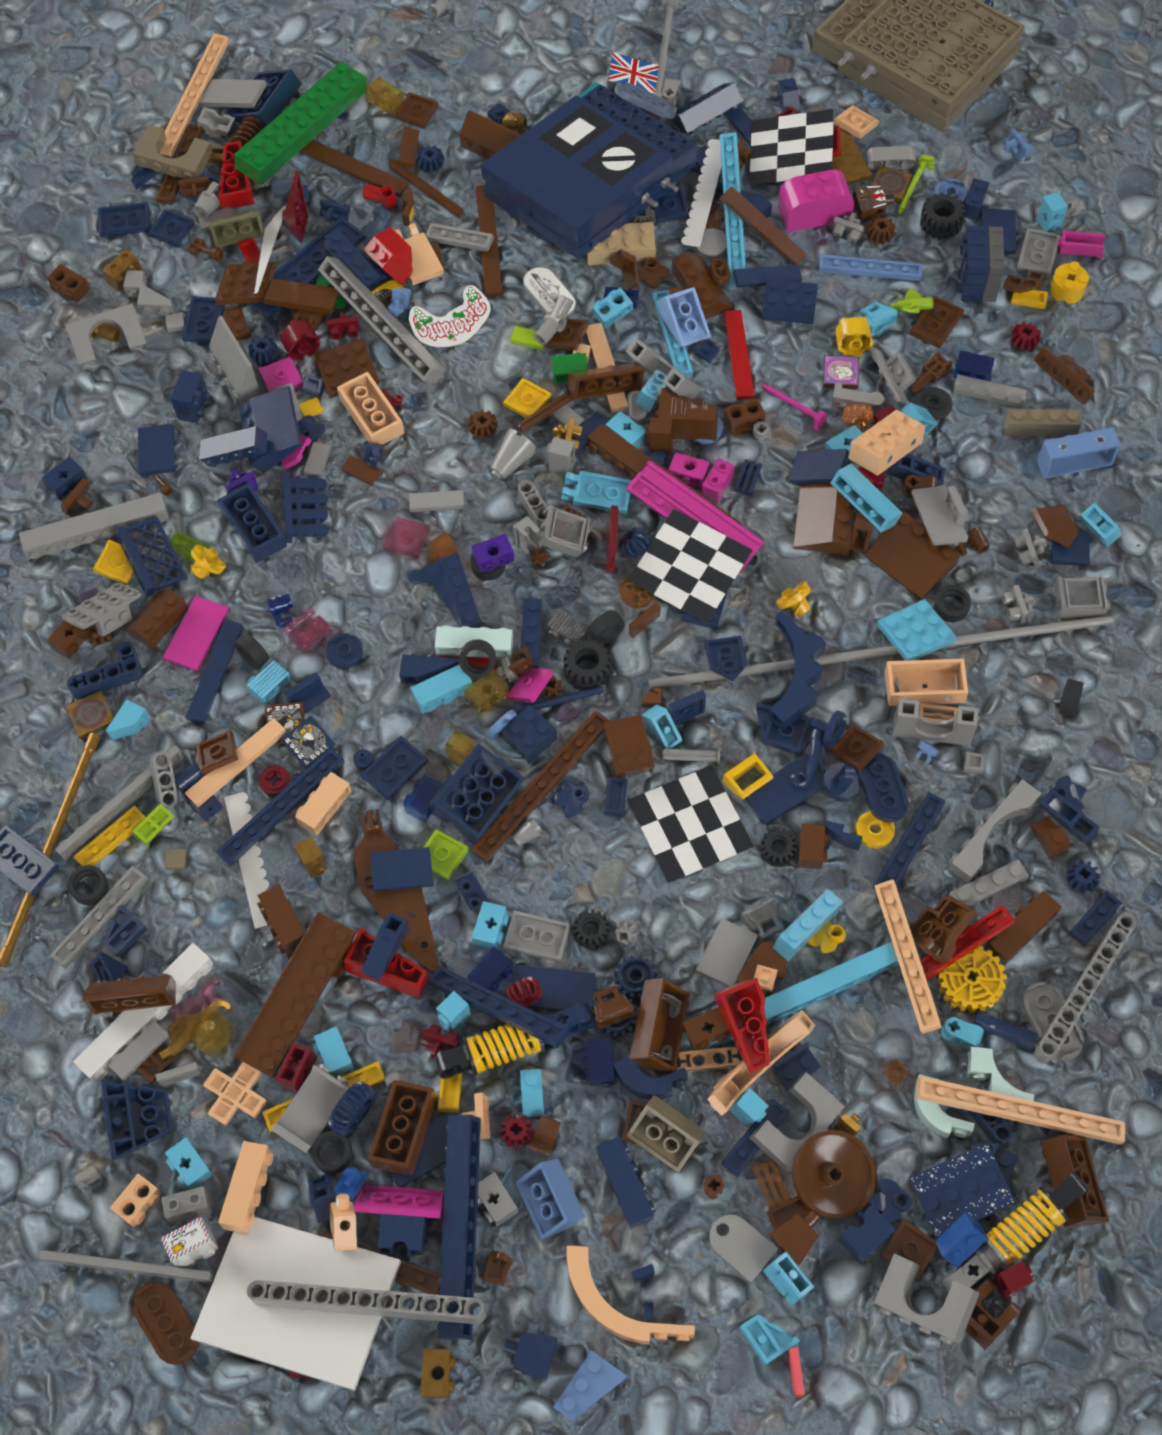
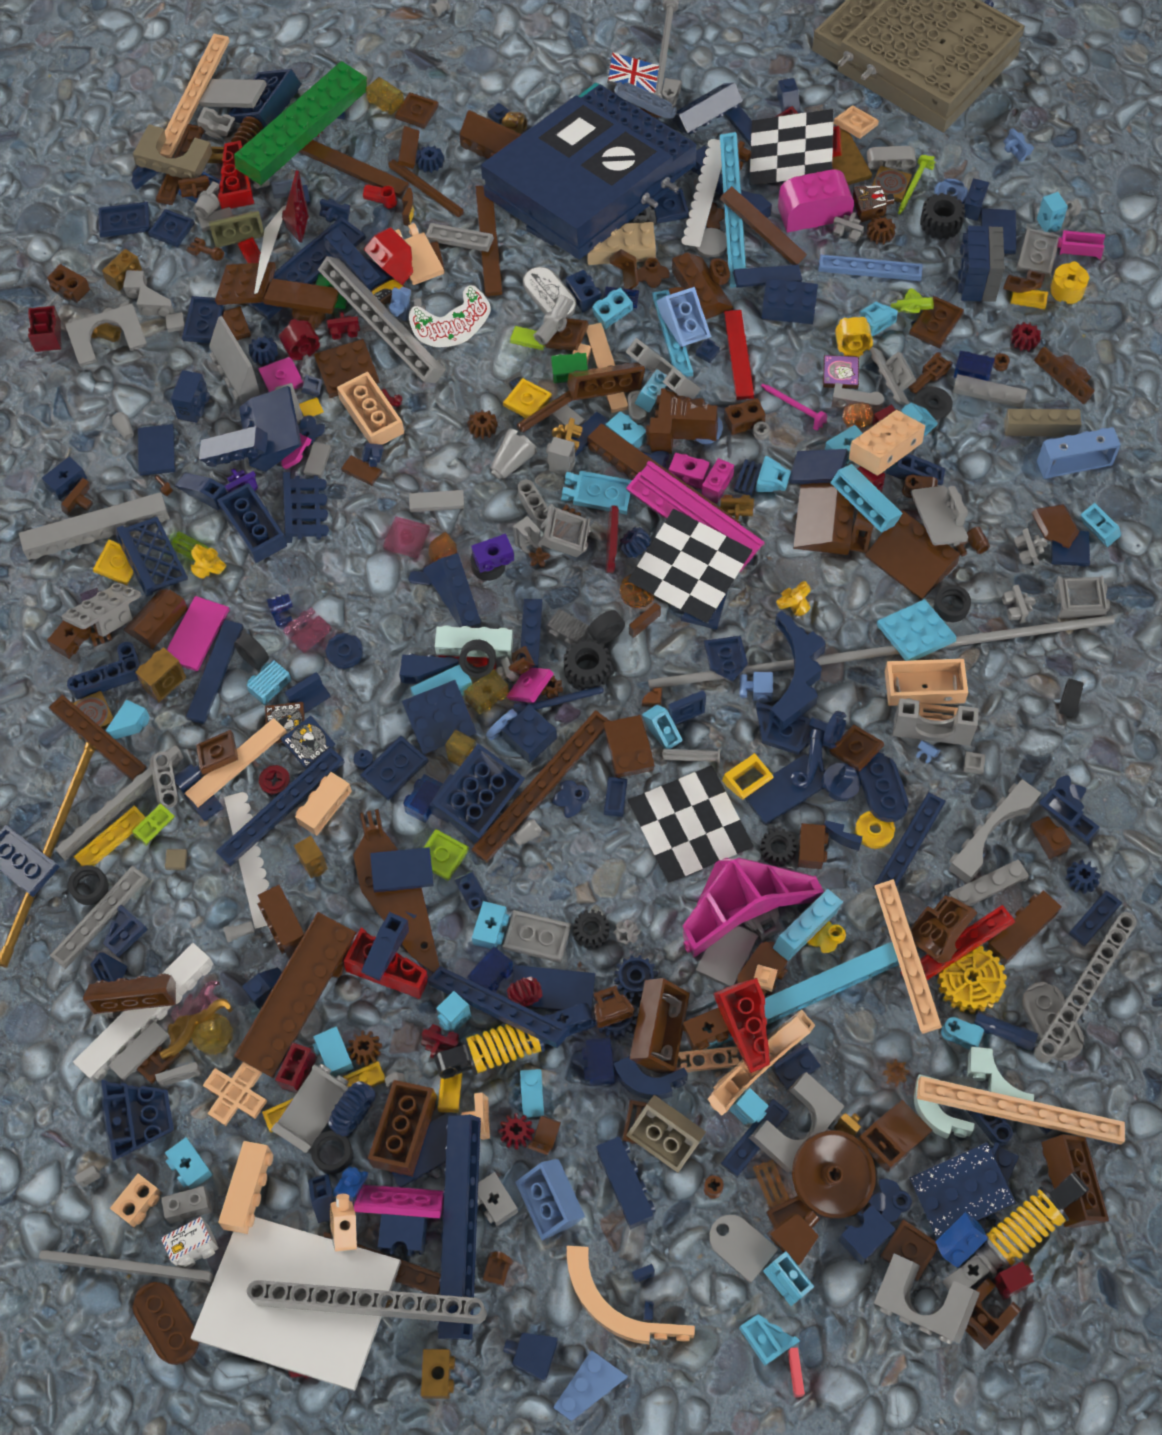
none -> dark red piece [28,306,61,352]
none -> reddish brown tile [48,694,147,782]
none -> light grey cone [111,412,134,439]
none -> pearl gold brick [135,647,186,703]
none -> dark blue slope [174,472,227,511]
none -> light grey pin [223,921,255,943]
none -> dark blue slope [242,967,282,1008]
none -> reddish brown gear [347,1030,383,1066]
none -> dark blue plate [401,680,477,755]
none -> dark blue brick [566,270,602,313]
none -> dark pink panel [682,857,824,958]
none -> pearl gold hips [720,495,754,520]
none -> medium blue brick [740,672,773,703]
none -> medium azure piece [756,456,791,492]
none -> reddish brown slope [858,1099,933,1173]
none -> reddish brown bush [992,353,1010,371]

